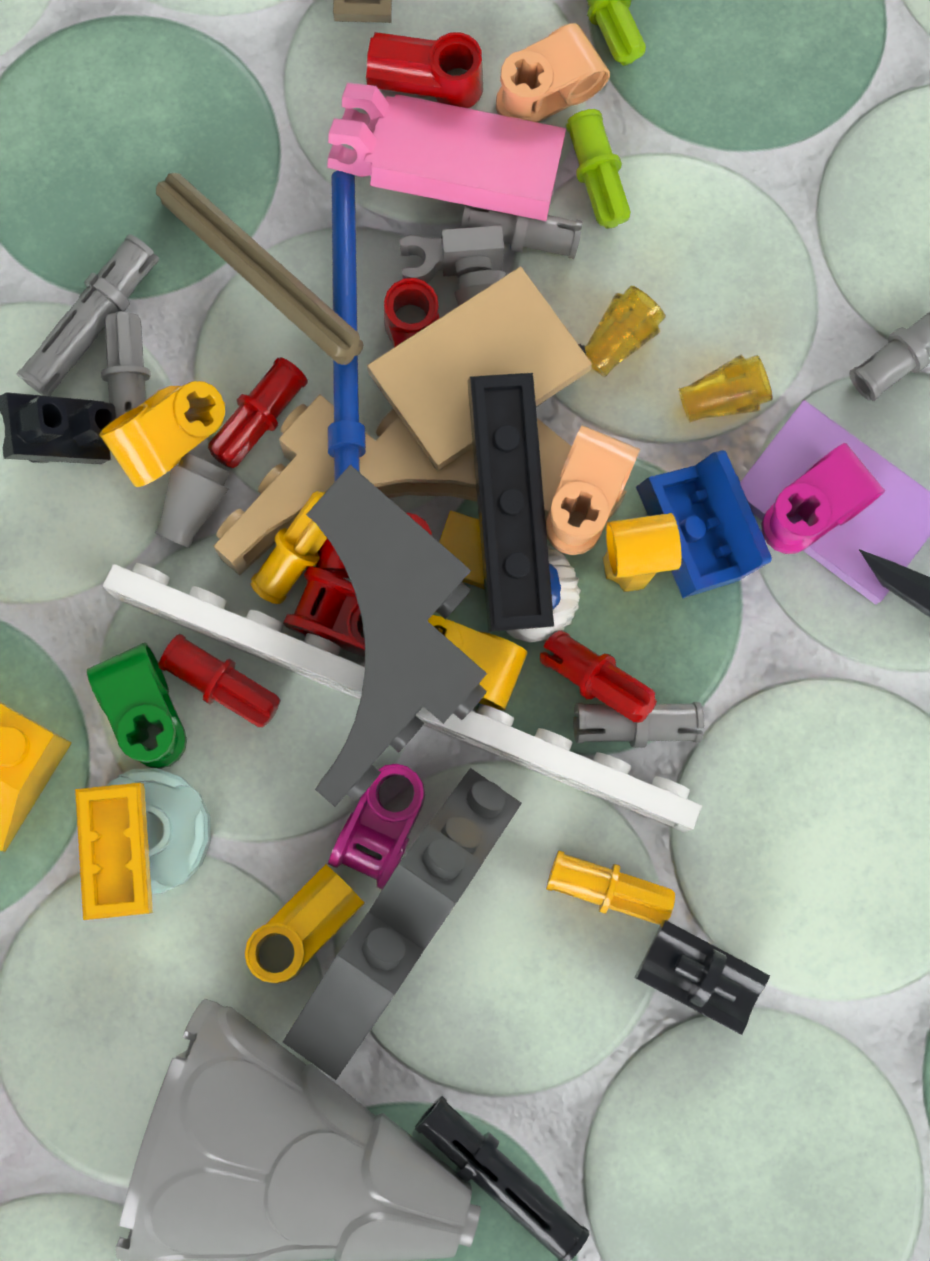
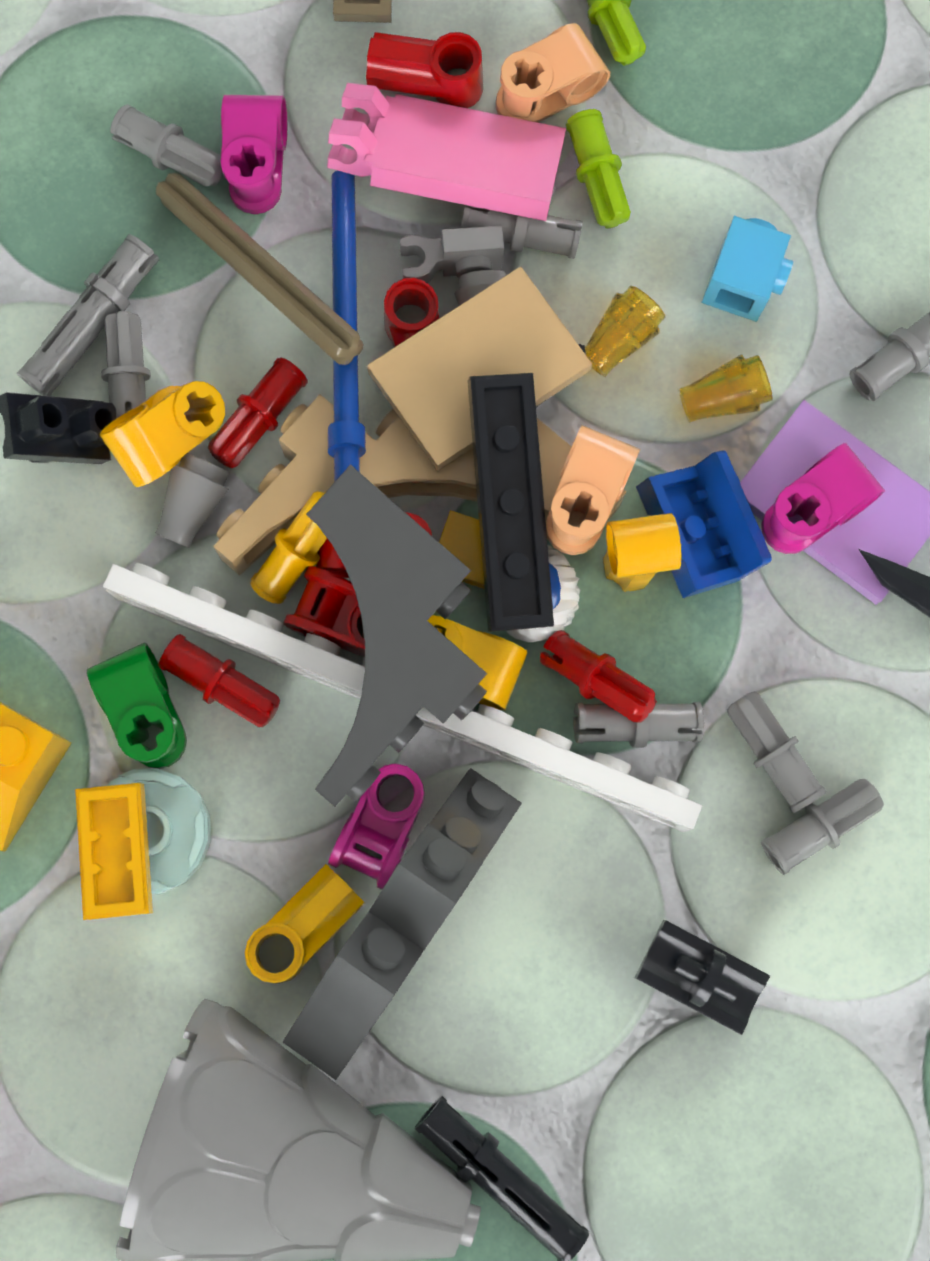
yellow axle [546,850,675,925] -> none
none -> light grey axle [110,104,222,186]
none -> dark pink piece [220,95,288,214]
none -> medium azure brick [701,216,793,322]
none -> light grey axle [727,691,827,813]
none -> light grey axle [761,779,884,875]

